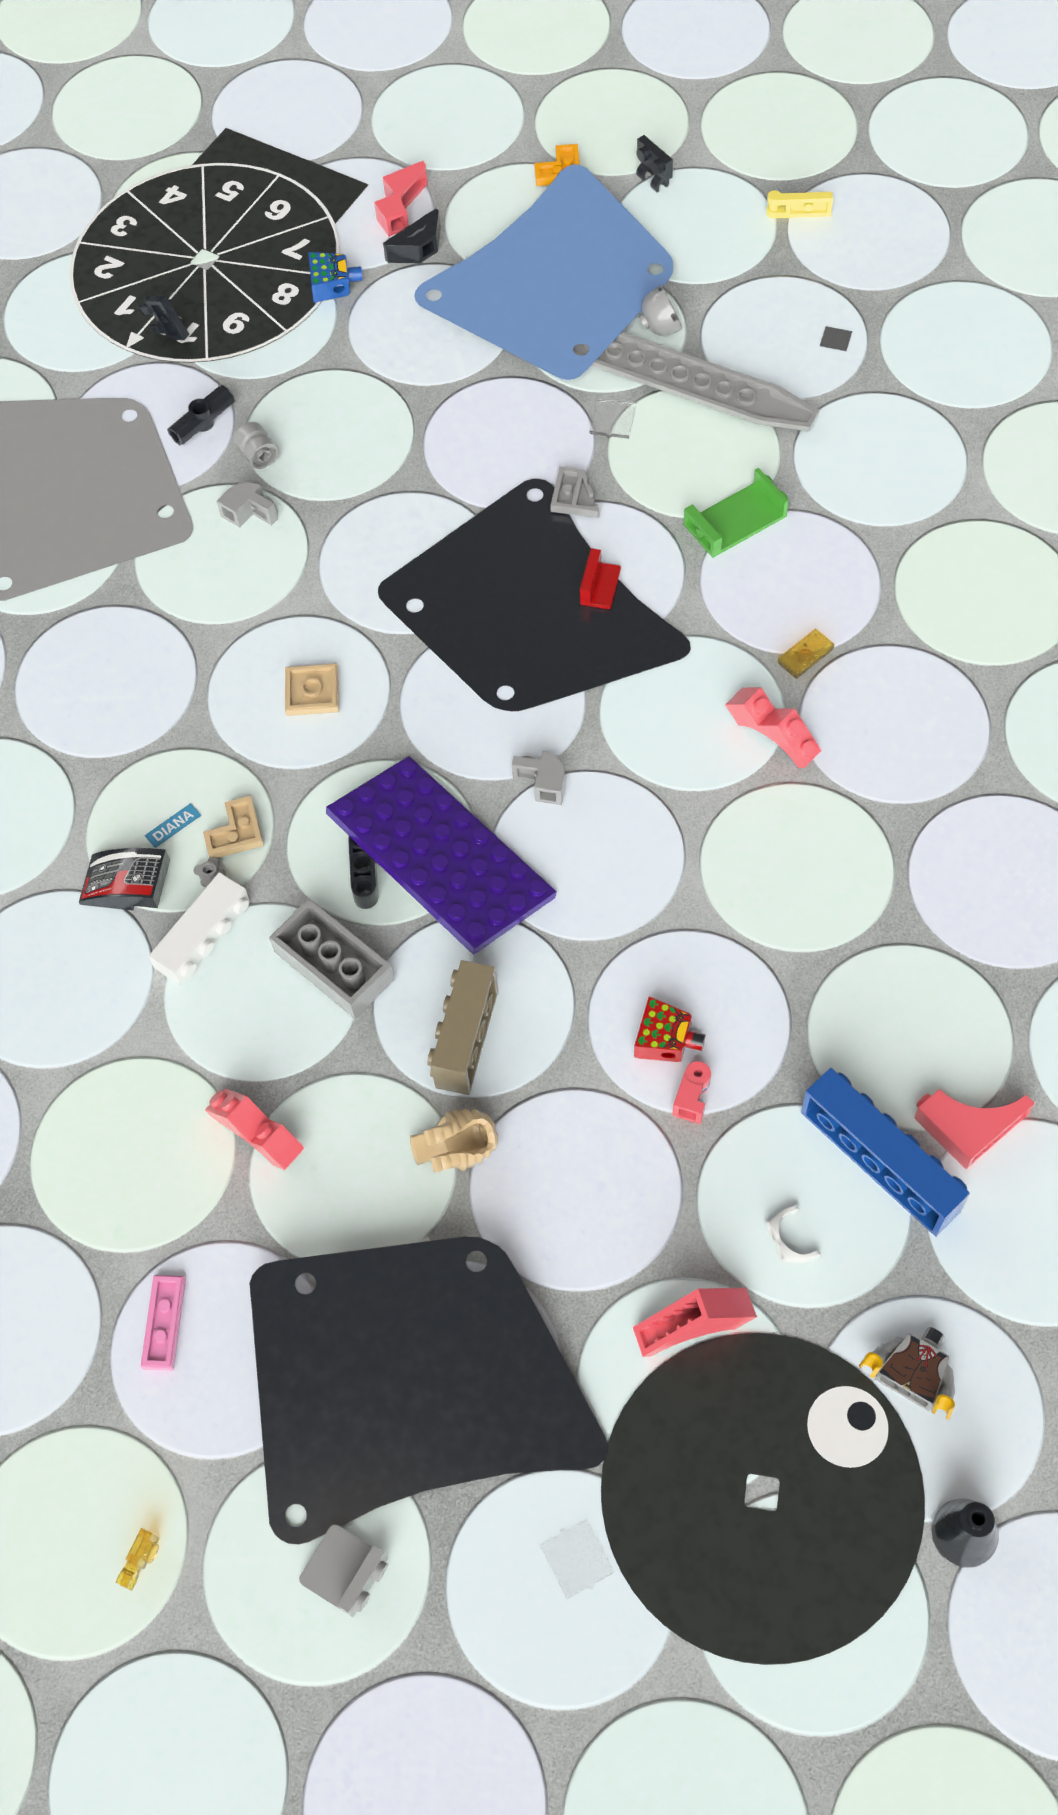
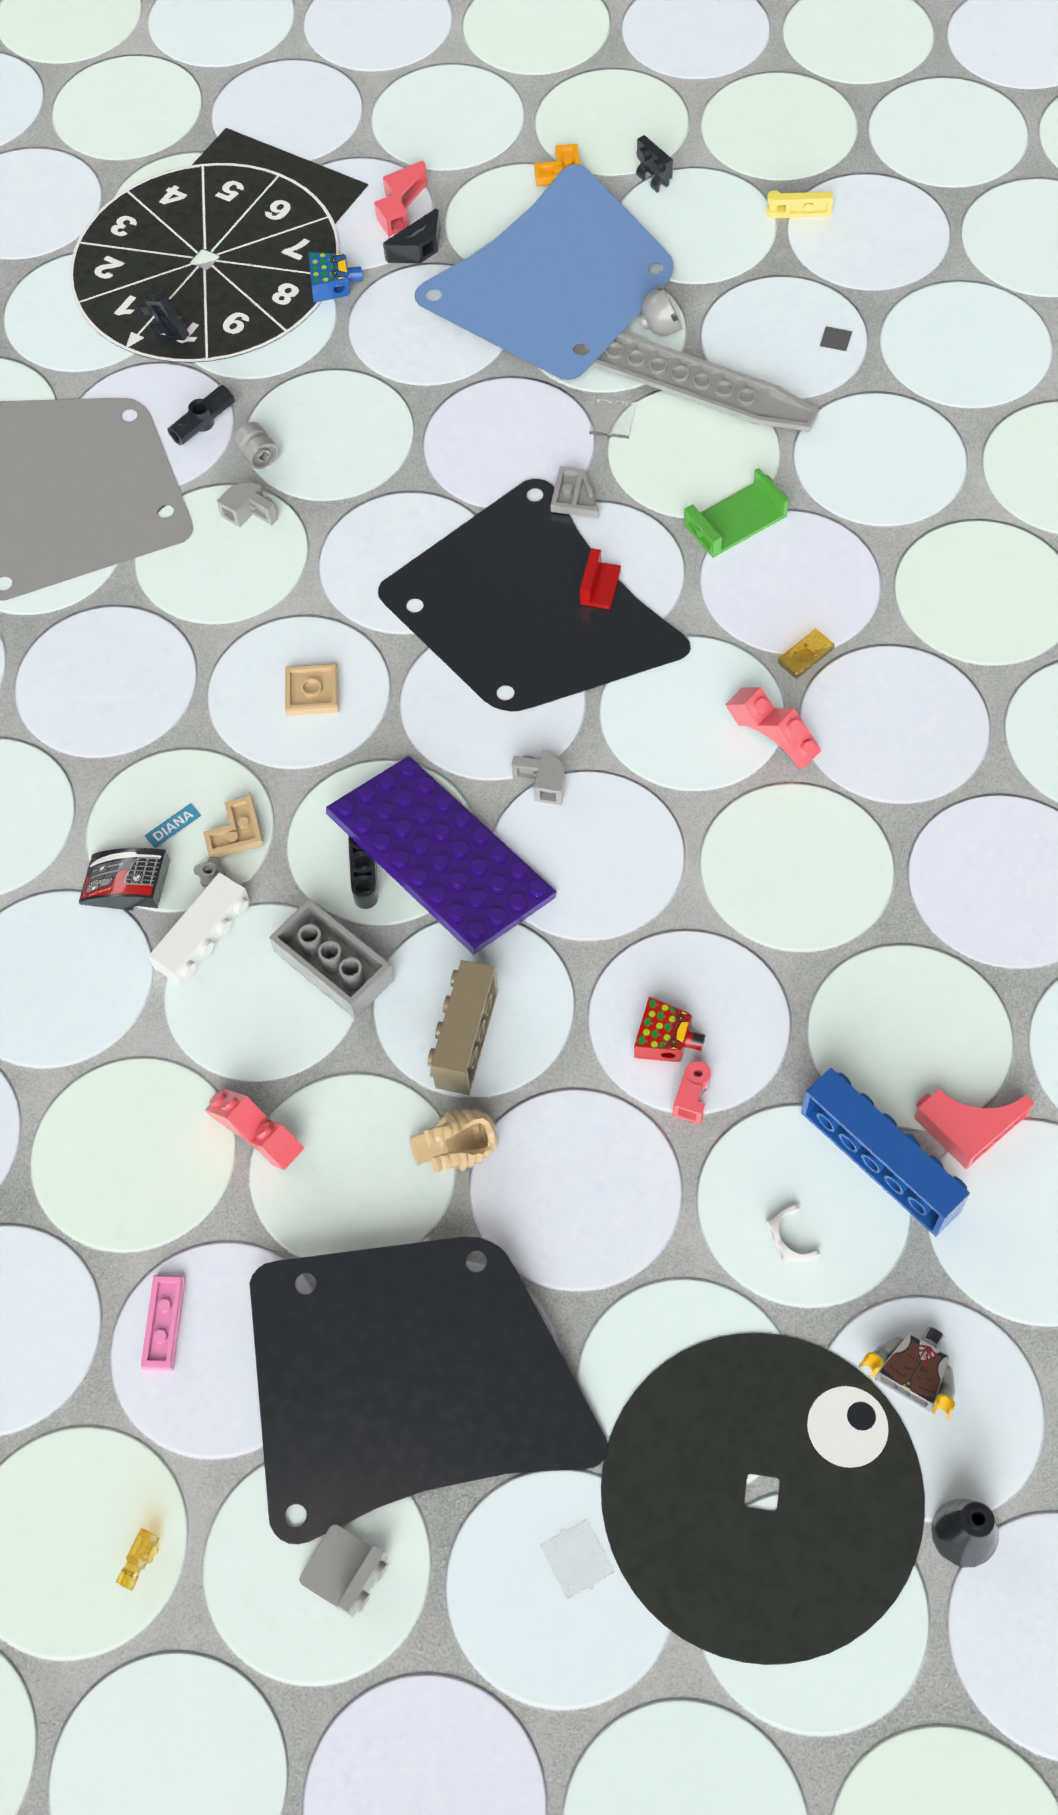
coral arch [633,1288,757,1357] -> none

